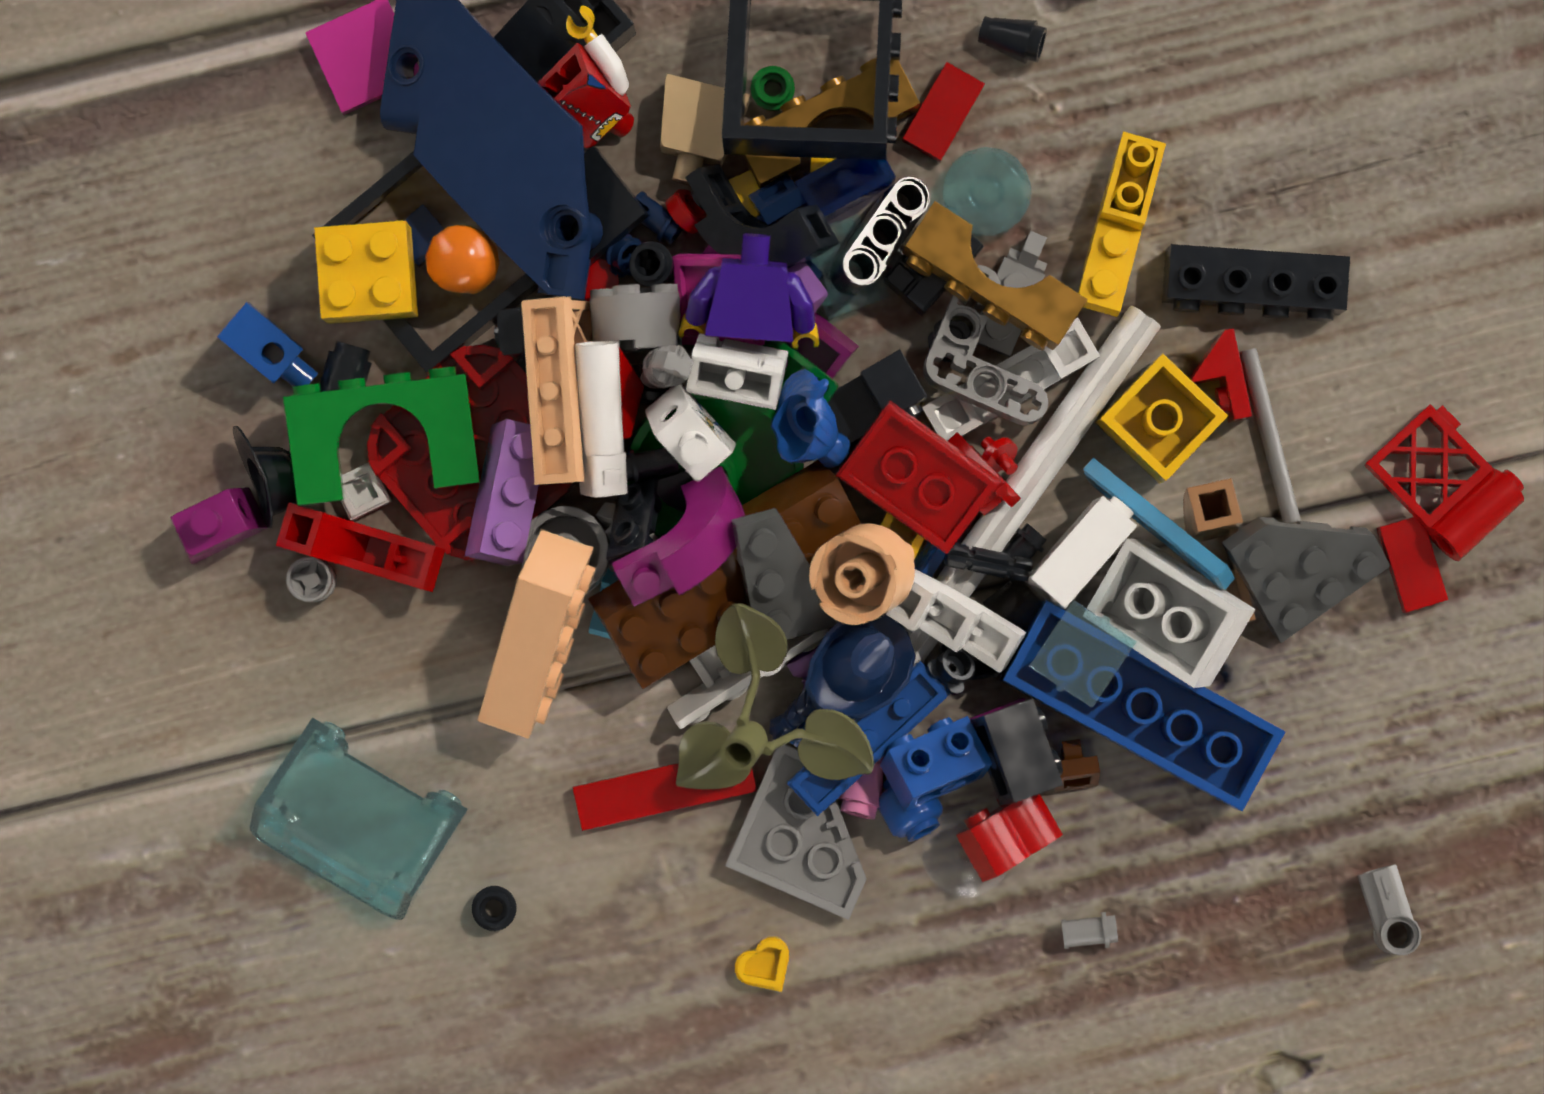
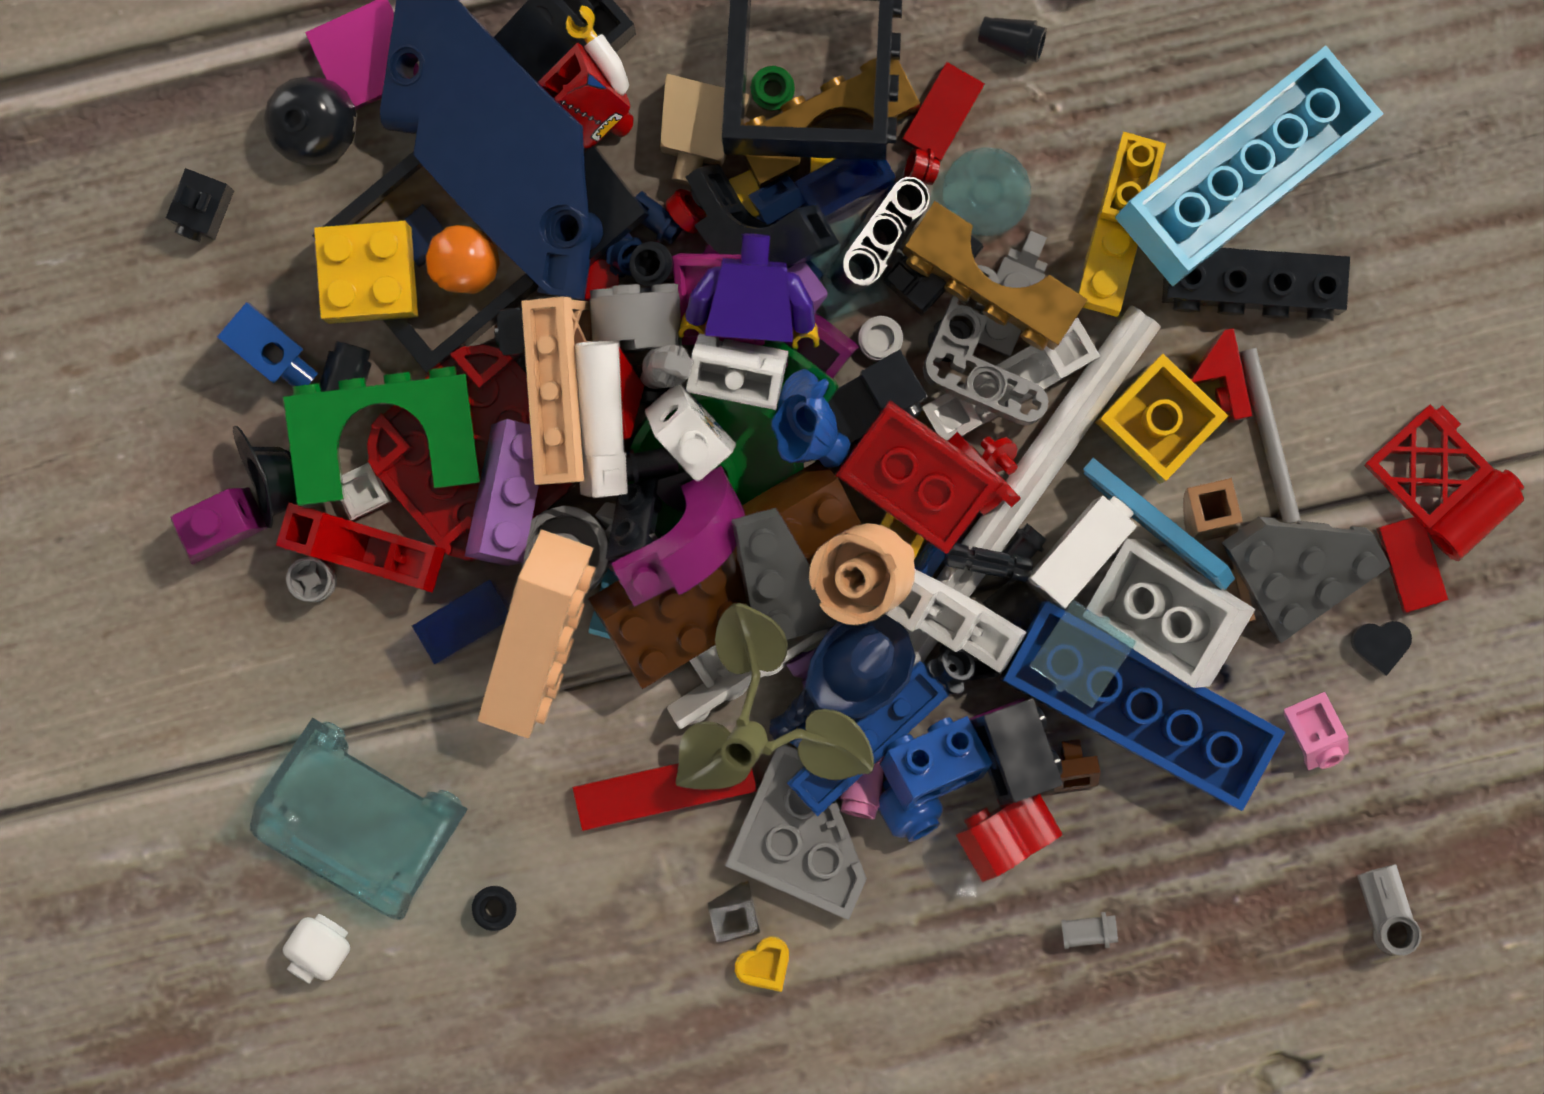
none -> black brick [166,168,234,242]
none -> black cylinder [264,76,356,166]
none -> white head [282,914,350,984]
none -> clear blue brick [412,580,510,665]
none -> clear smoke slope [707,881,760,943]
none -> white tile [858,316,903,362]
none -> red plate [903,148,940,186]
none -> medium azure brick [1115,45,1383,287]
none -> bright pink bracket [1284,692,1349,770]
none -> black tile [1351,621,1412,676]

